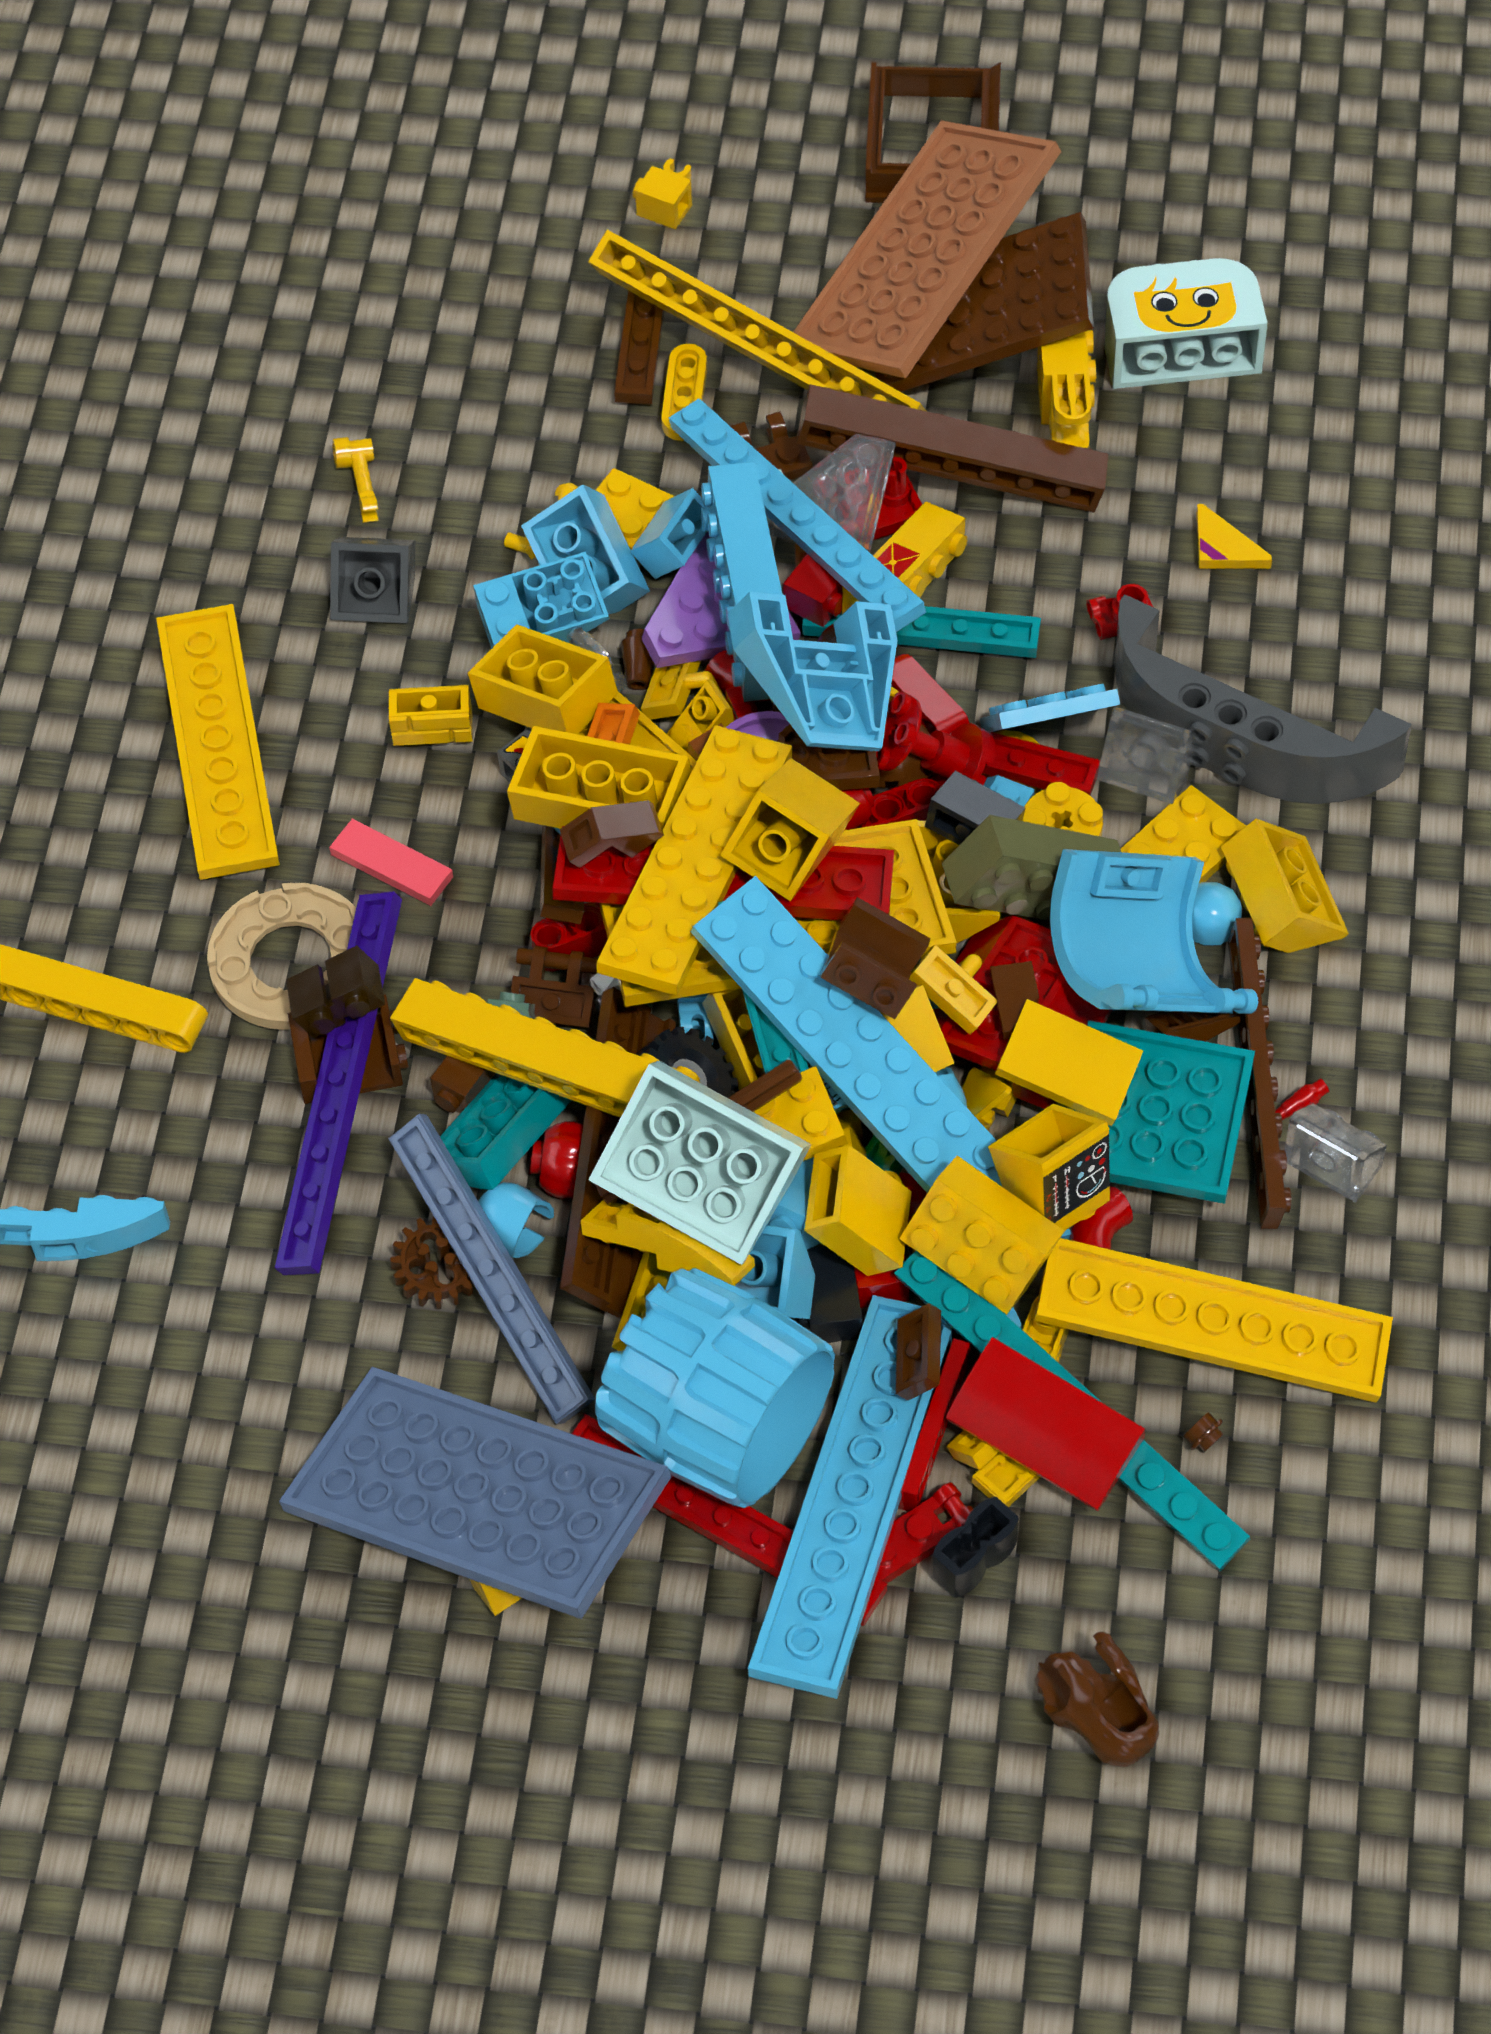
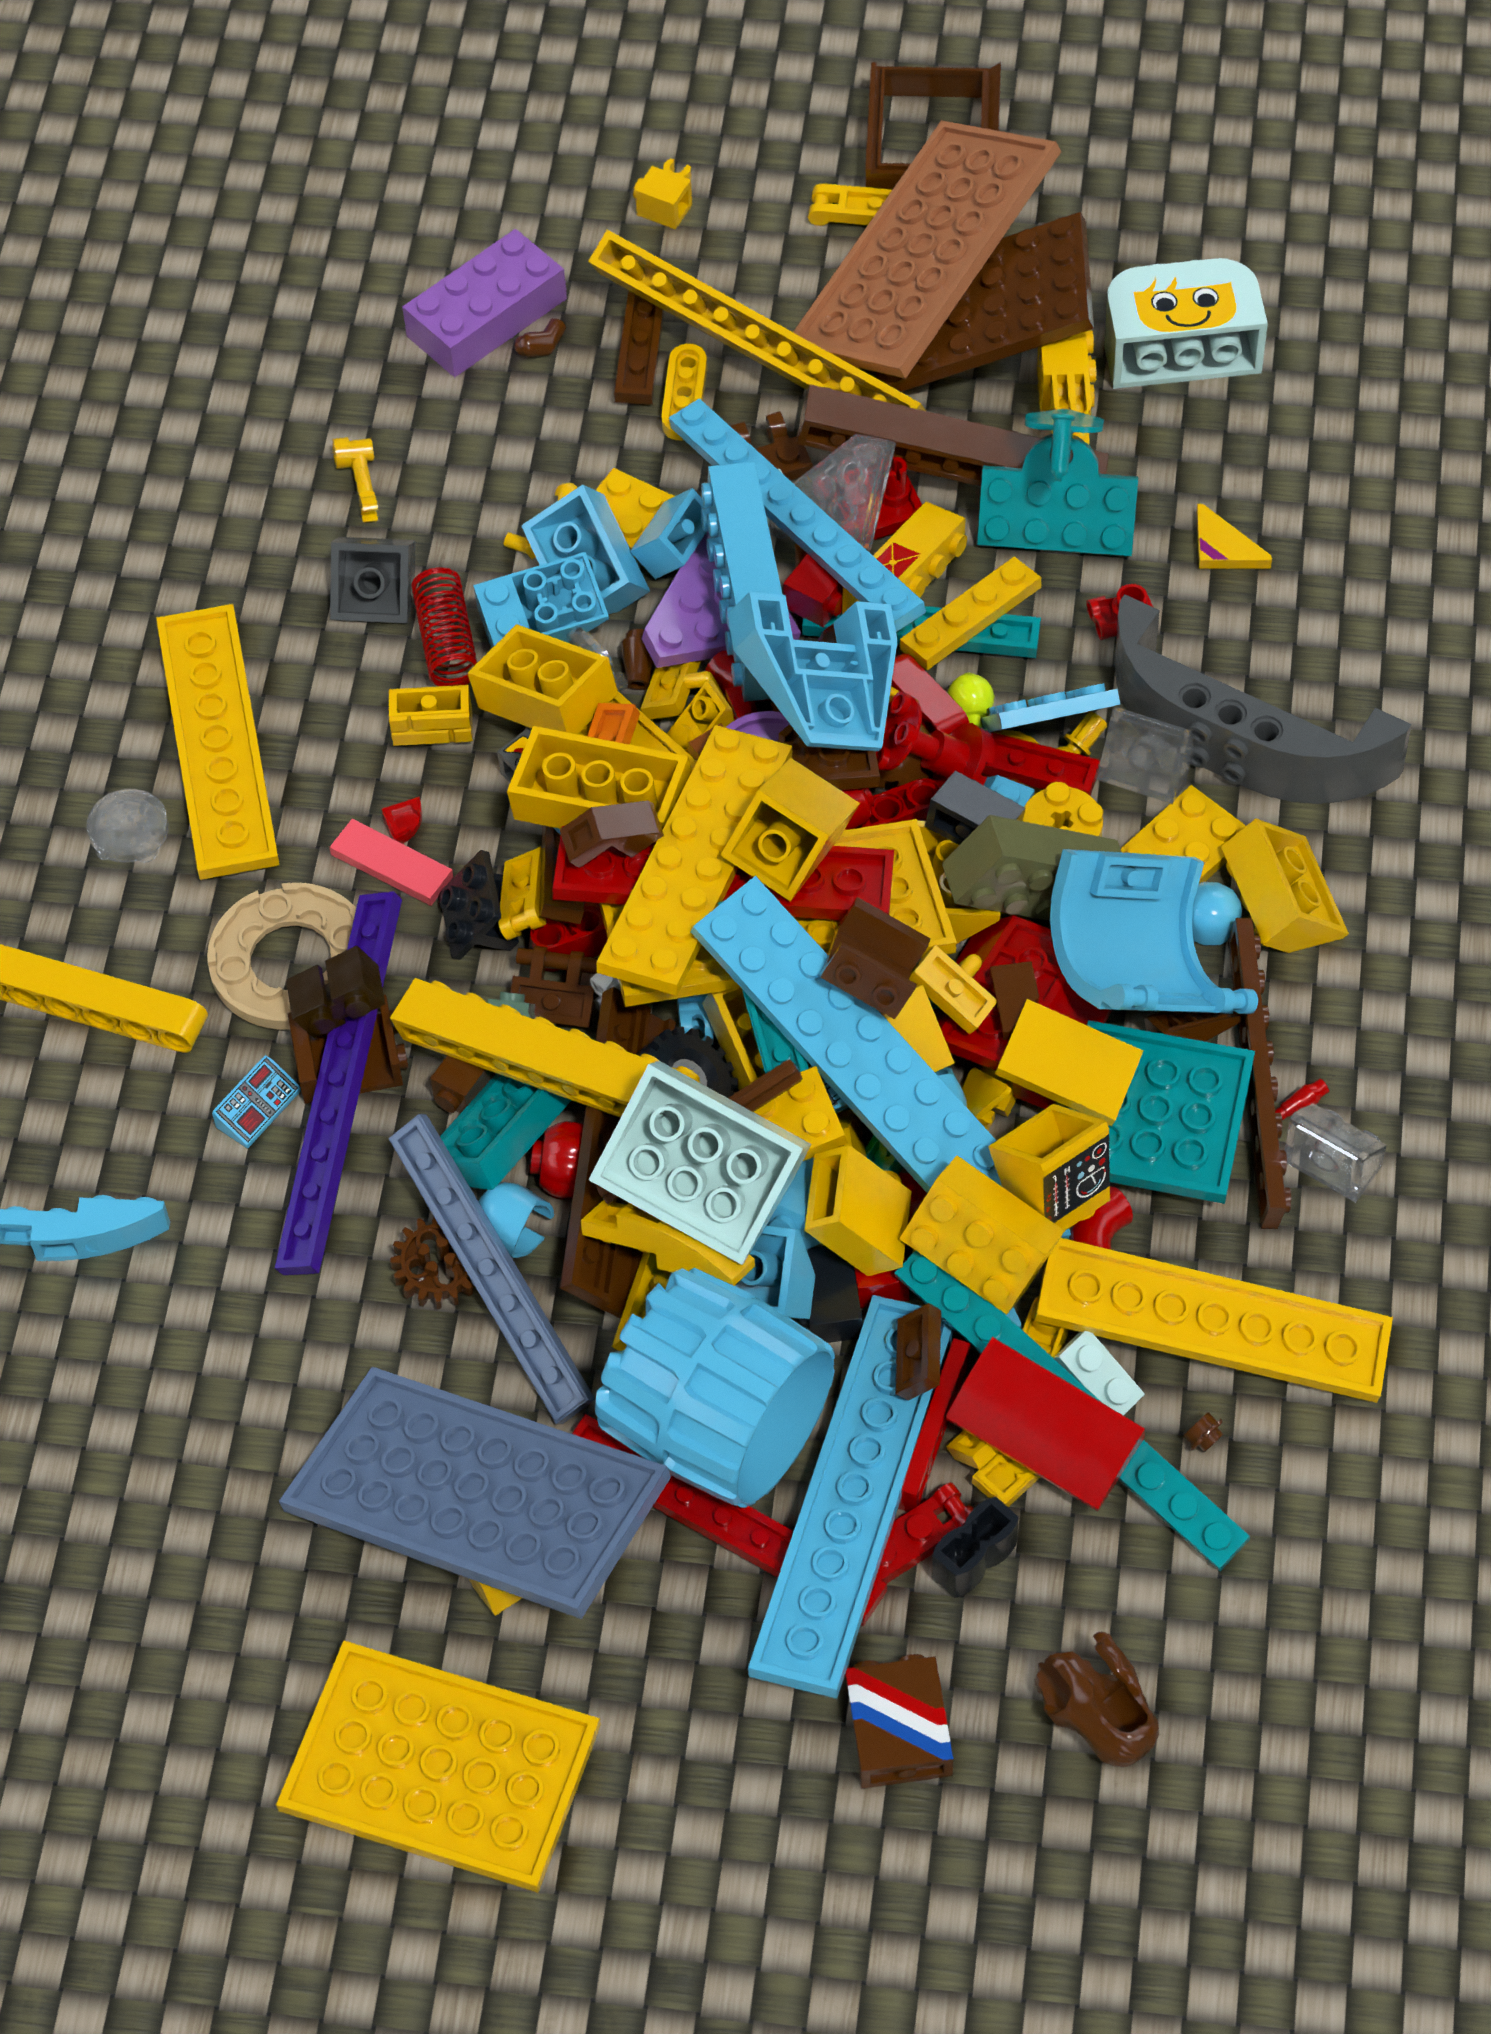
none -> clear tile [87,789,169,863]
none -> slope [212,1055,301,1149]
none -> yellow plate [276,1640,601,1893]
none -> red tile [381,797,422,844]
none -> medium lavender brick [402,229,567,378]
none -> red piece [411,567,478,686]
none -> black bracket [440,850,519,960]
none -> yellow plate [498,847,546,940]
none -> reddish brown arm [514,318,566,357]
none -> yellow plate [808,184,892,226]
none -> panel [845,1654,953,1789]
none -> yellow plate [900,556,1041,671]
none -> neon yellow piece [947,672,995,728]
none -> teal plate [977,409,1139,556]
none -> light aqua plate [1053,1331,1145,1416]
none -> yellow axle [1056,712,1107,757]

